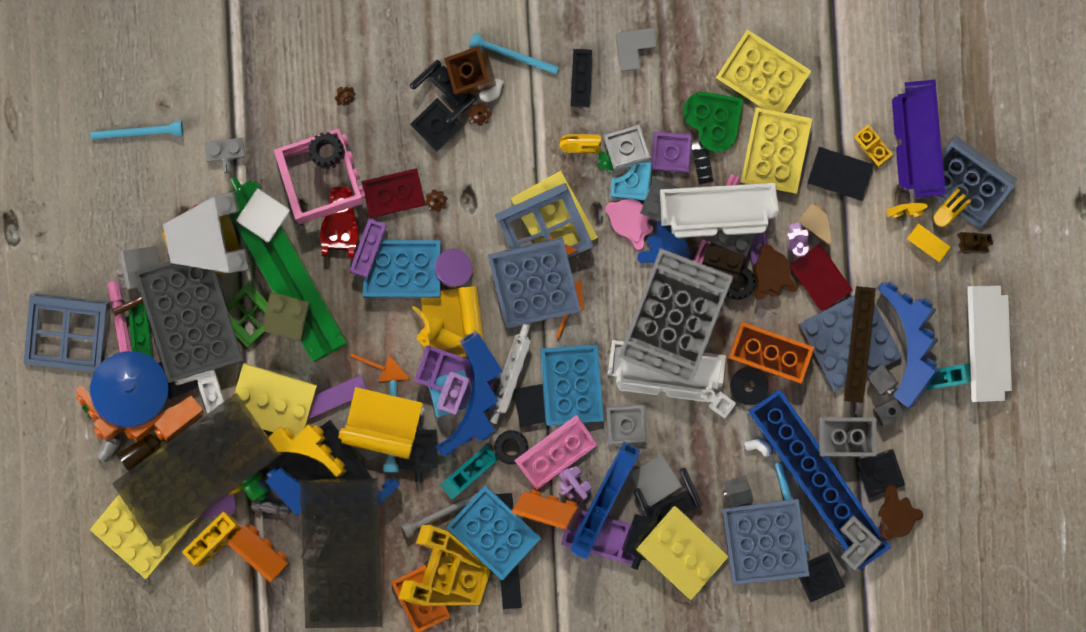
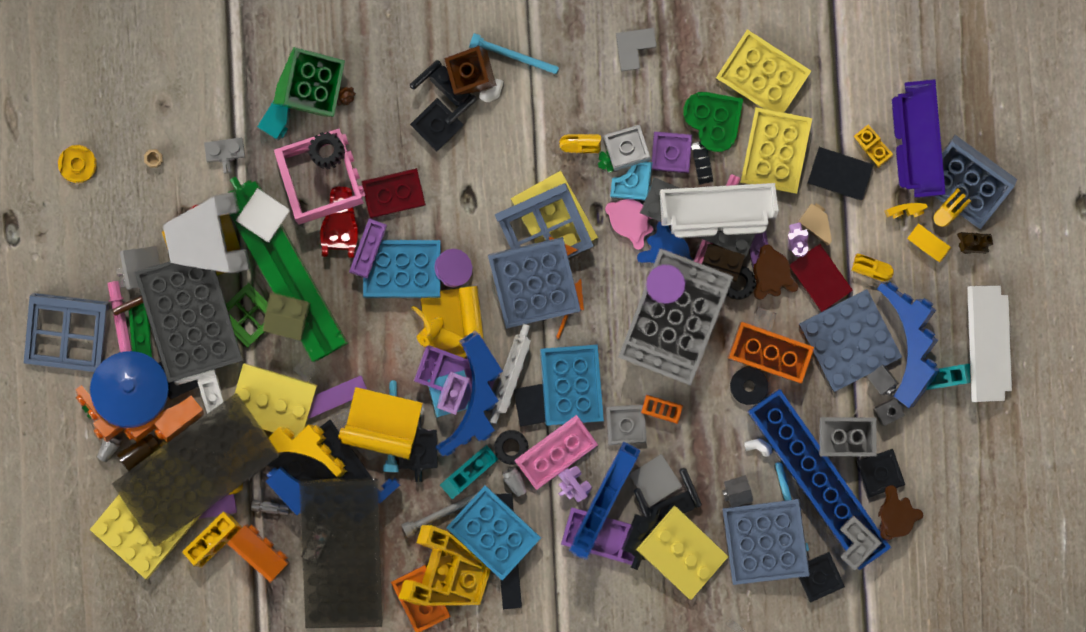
medium azure piece [91,120,184,139] -> none
green head [242,472,270,501] -> none
orange piece [350,353,410,382] -> none
reddish brown plant [425,189,448,212] -> none
reddish brown plant [468,103,492,126] -> none
orange slope [512,489,582,530] -> none
black plate [570,49,592,108] -> none
white slope [607,340,726,402] -> none
white plate [700,386,736,418] -> none
dark brown plate [843,286,876,403] -> none
none -> yellow tile [58,145,97,183]
none -> tan tile [144,149,163,168]
none -> teal slope [257,100,290,141]
none -> green slope [273,47,345,117]
none -> light grey cone [502,467,527,497]
none -> orange slope [641,394,683,424]
none -> medium lavender tile [646,264,685,303]
none -> yellow arm [851,253,894,282]

